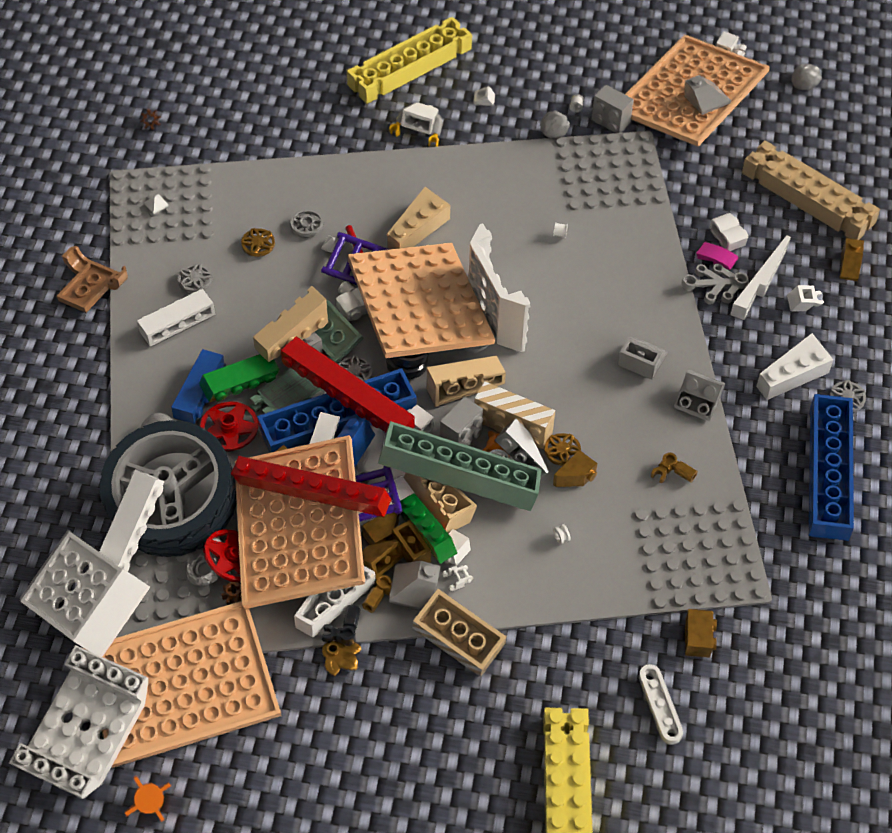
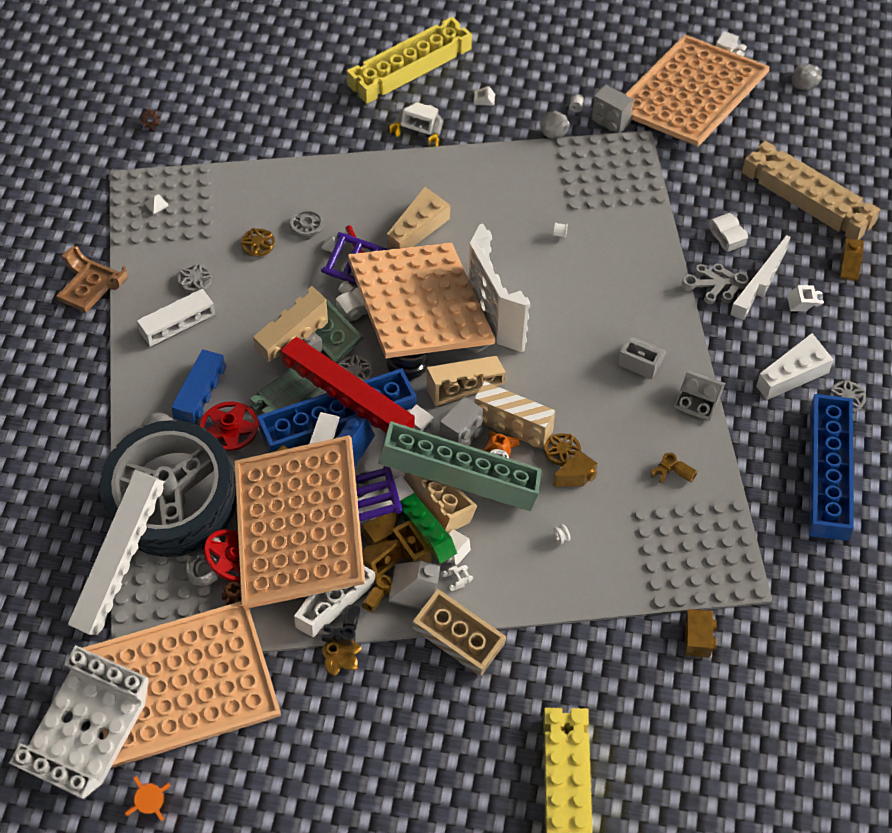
white slope [20,530,150,657] -> none
green brick [199,354,280,403] -> none
red brick [231,456,391,517] -> none
light grey slope [495,419,548,478] -> none
white plate [639,664,683,745] -> none
light grey slope [684,75,731,115] -> none
dark pink slope [696,242,738,270] -> none

